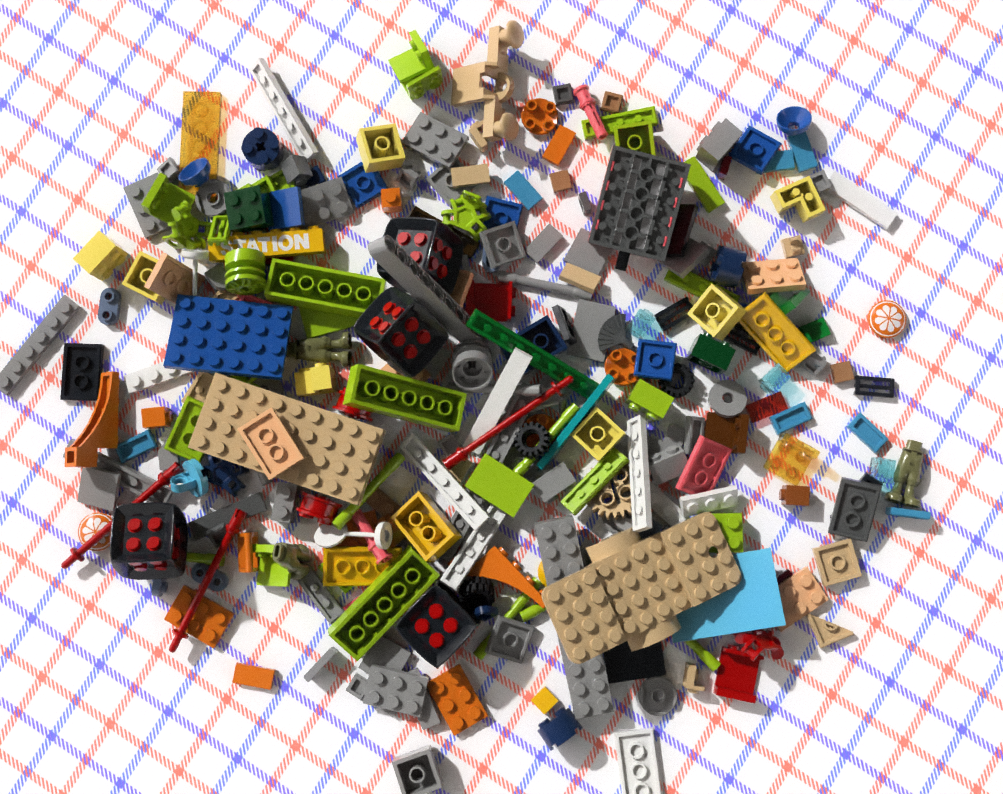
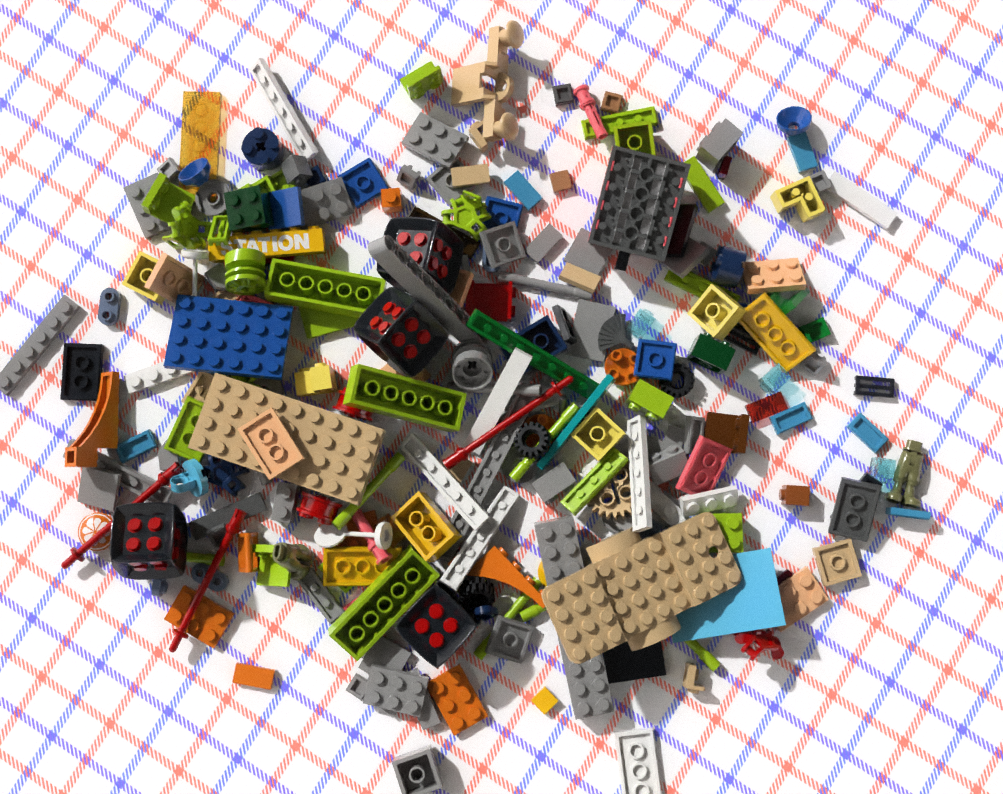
light yellow brick [73,231,128,281] -> none
orange brick [141,406,173,429] -> none
olive piece [286,331,352,367] -> none
light grey tile [303,646,338,682] -> none
light yellow brick [356,123,406,173] -> none
medium nougat plate [366,488,401,517] -> none
lime bracket [388,29,434,83] -> none
light grey tile [437,432,463,458] -> none
lime tile [465,453,535,518] -> none
orange dish [521,98,558,135] -> none
dark blue brick [537,706,583,751] -> none
orange tile [542,125,576,167] -> none
dark grey tile [578,191,592,215] -> none
light grey tile [638,676,678,716] -> none
black tile [654,297,693,332] -> none
light grey tile [708,380,747,418] -> none
red panel [713,644,764,704] -> none
blue tile [729,125,782,175] -> none
dark azure tile [756,150,795,174] -> none
clear yellow bracket [763,433,820,486] -> none
tan tile [780,235,805,259] -> none
tan tile [806,614,854,648] -> none
medium nougat tile [830,361,854,384] -> none
dish [867,300,906,338] -> none

